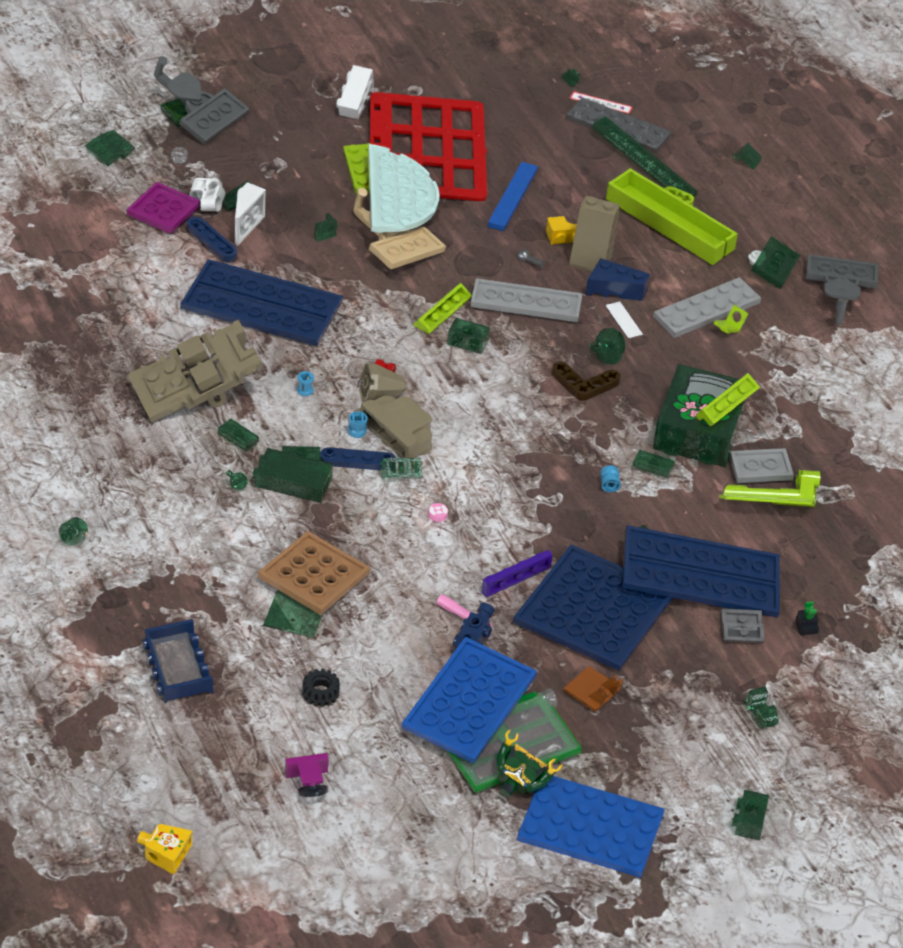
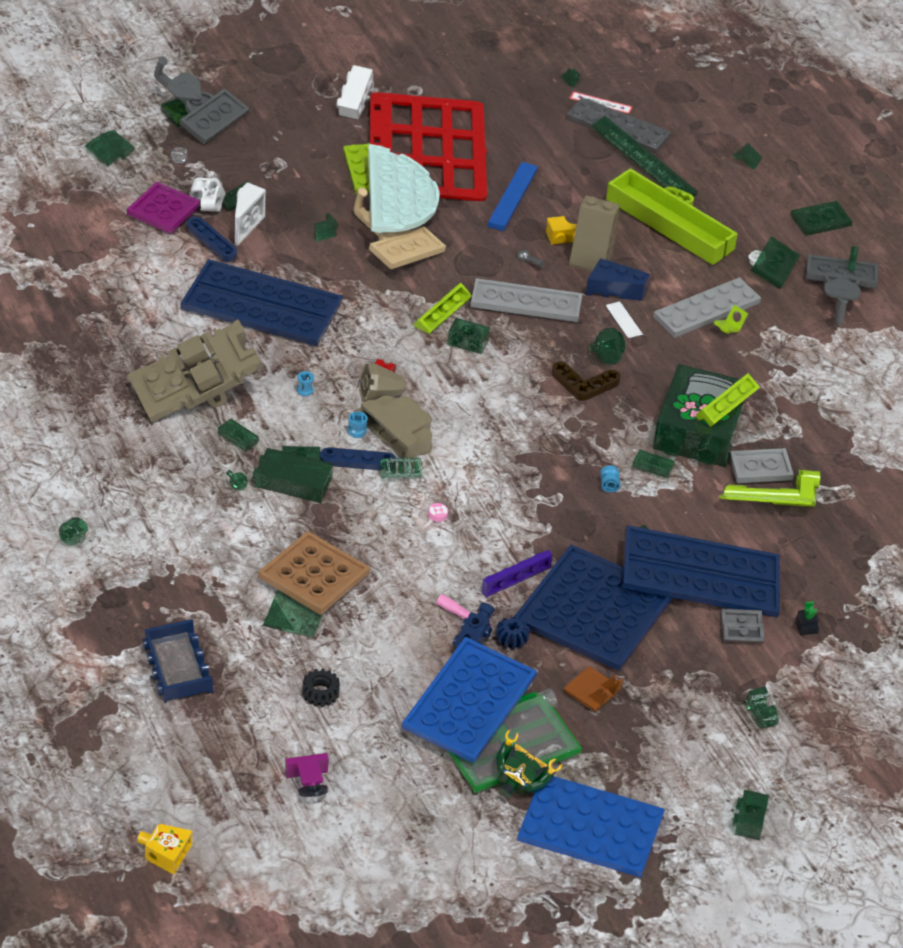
none -> dark blue gear [495,616,530,650]
none -> clear green tile [790,200,853,236]
none -> clear green tile [848,246,858,271]

